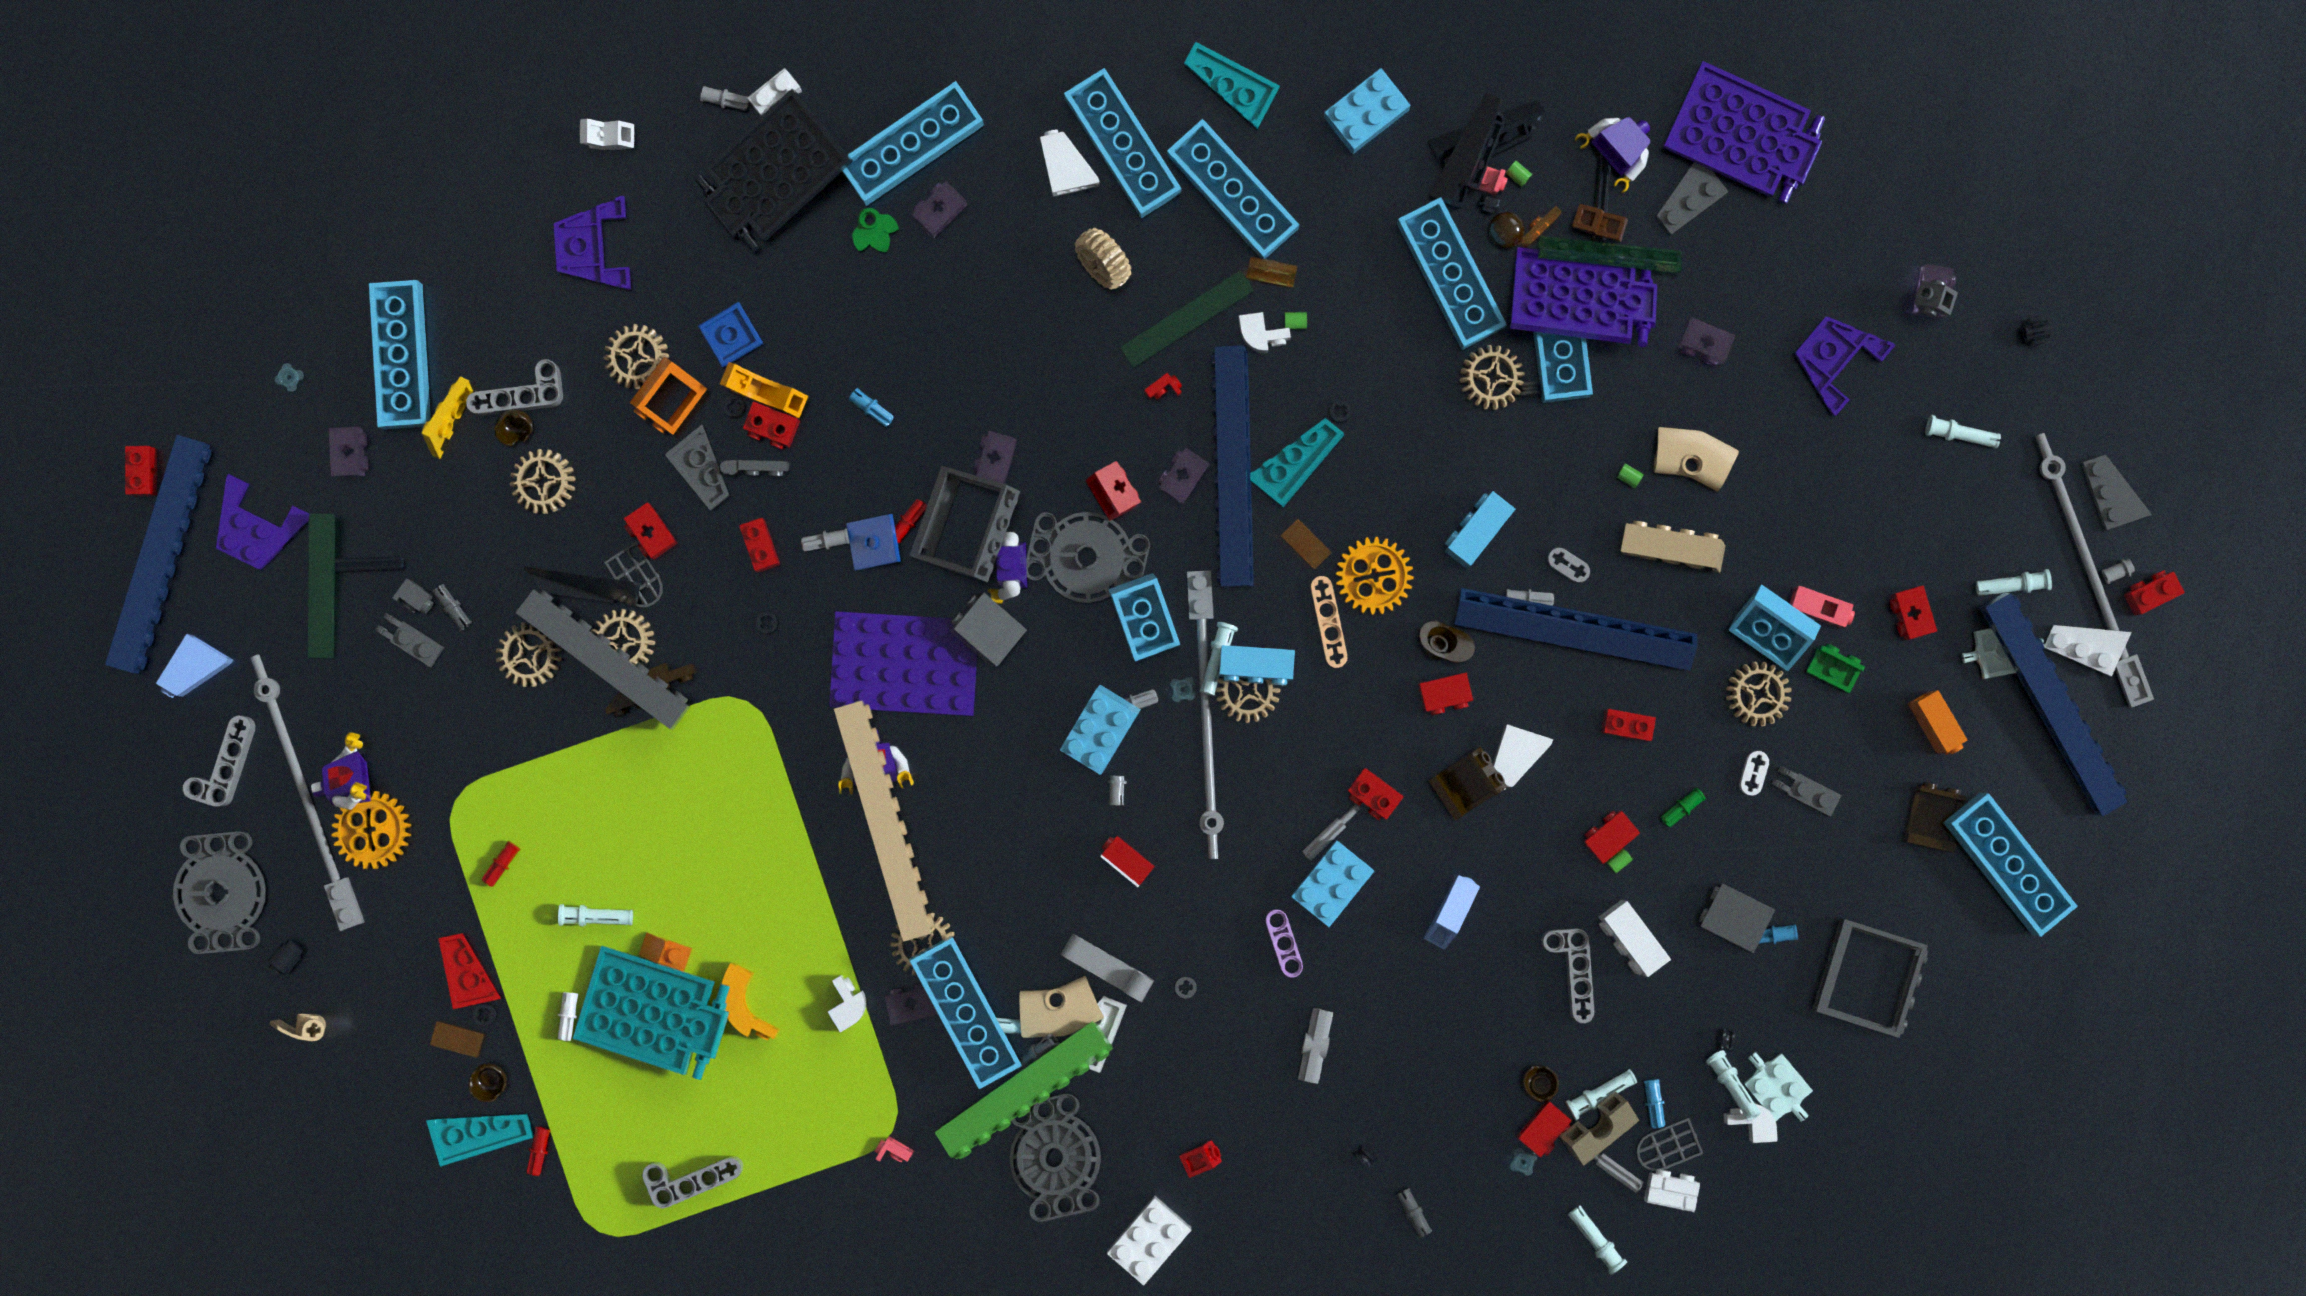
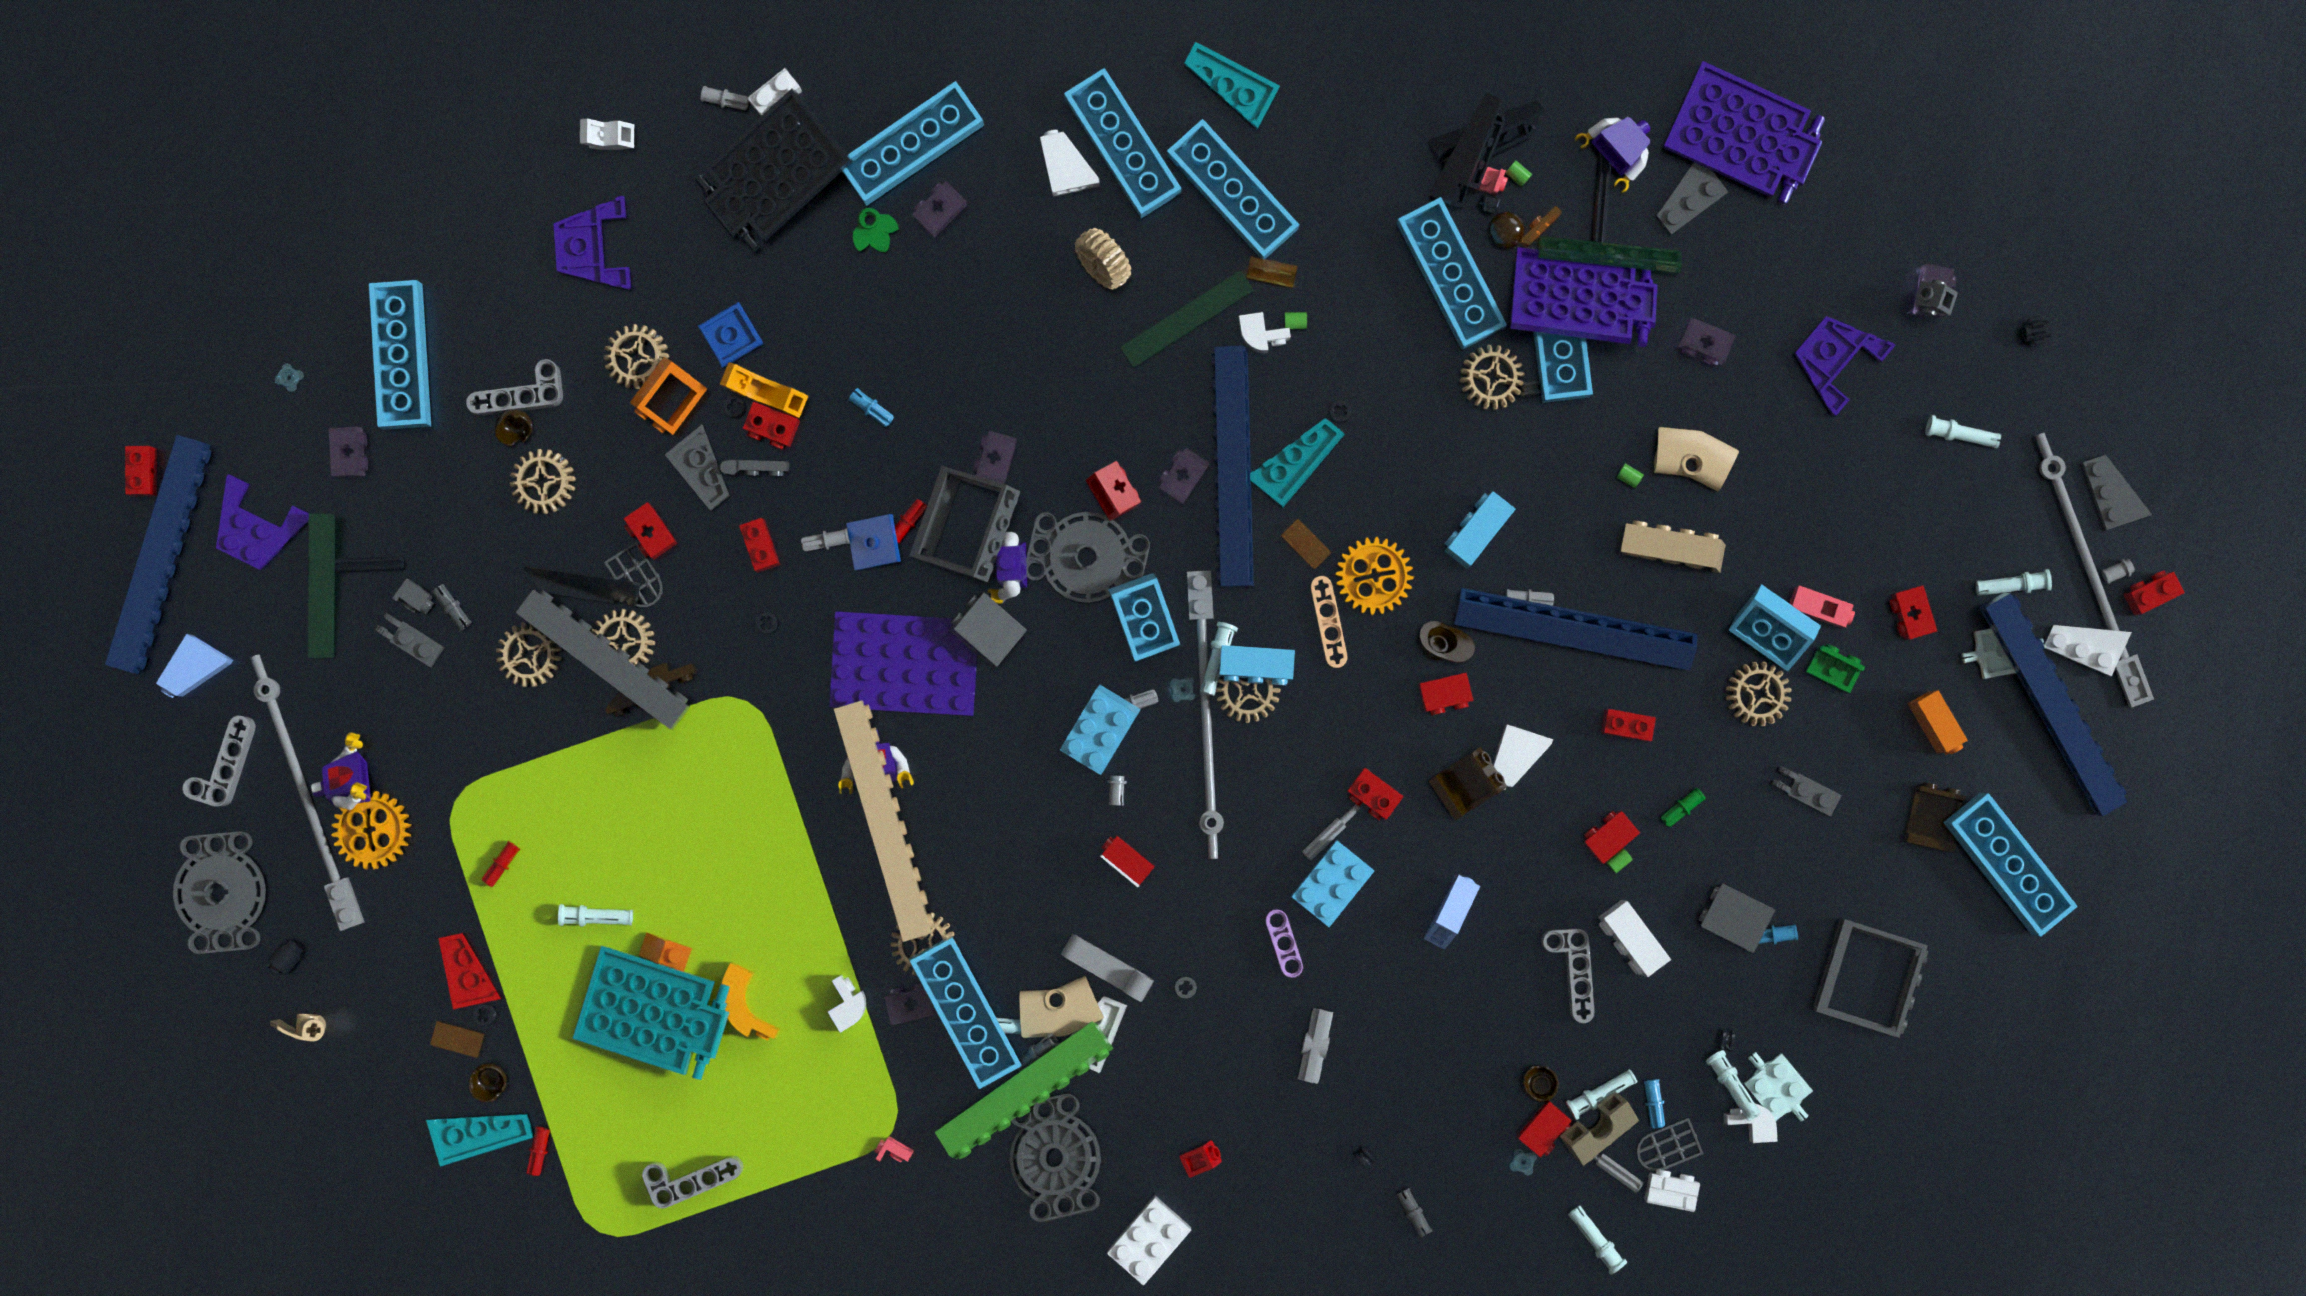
yellow wing [422,376,473,459] -> none
white axle [558,992,578,1041] -> none
red bracket [1144,373,1182,400] -> none
medium azure brick [1323,68,1411,154] -> none
light grey beam [1547,548,1590,583] -> none
reddish brown slope [1572,204,1628,242] -> none
white beam [1739,751,1769,796] -> none

